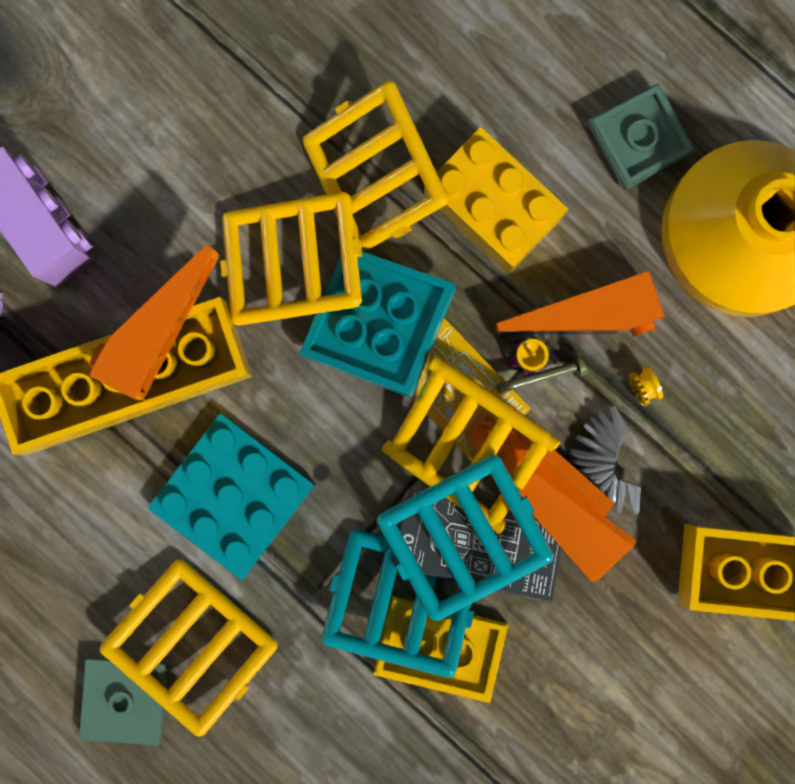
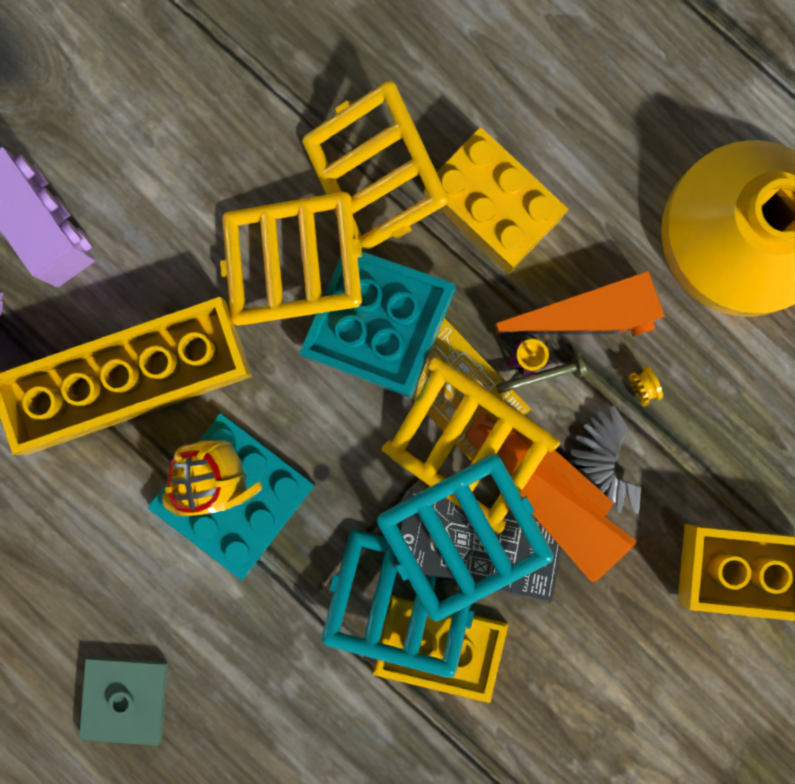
orange slope [89,245,220,400] -> none
yellow bar [100,559,278,737] -> none
sand green plate [587,83,696,191] -> none
none -> yellow piece [163,440,262,516]

